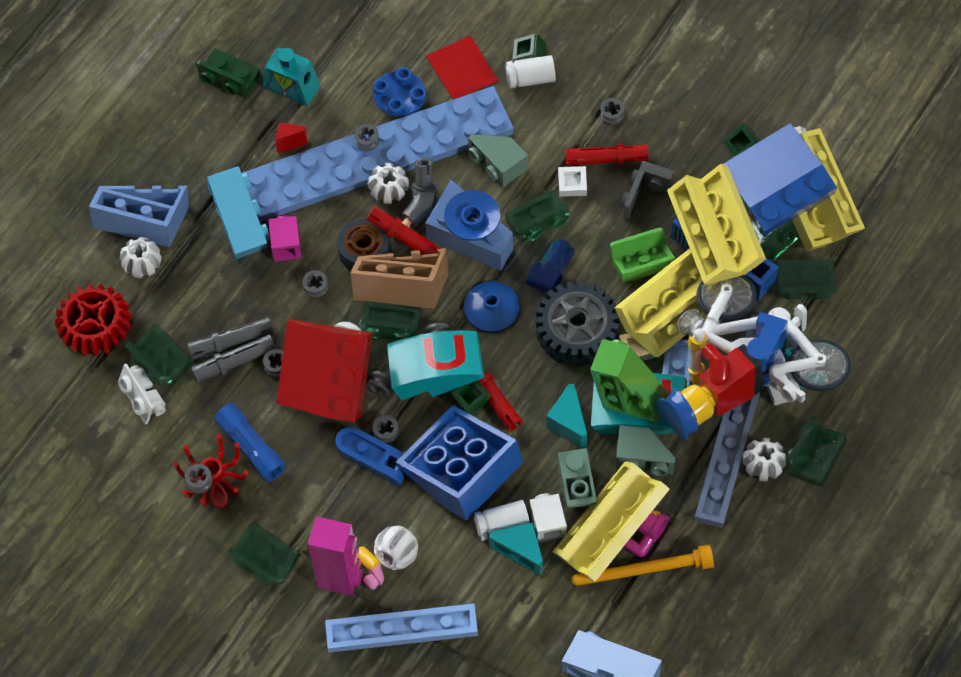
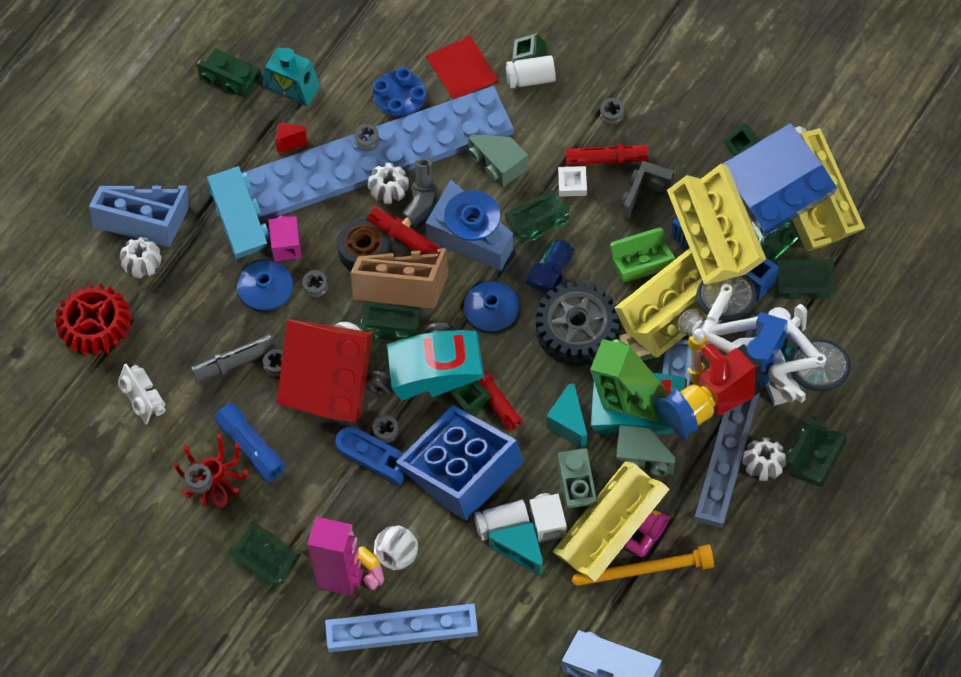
clear green bracket [125,323,195,387] -> none
dark grey pin [187,317,274,360] -> none
none -> blue dish [237,261,293,311]

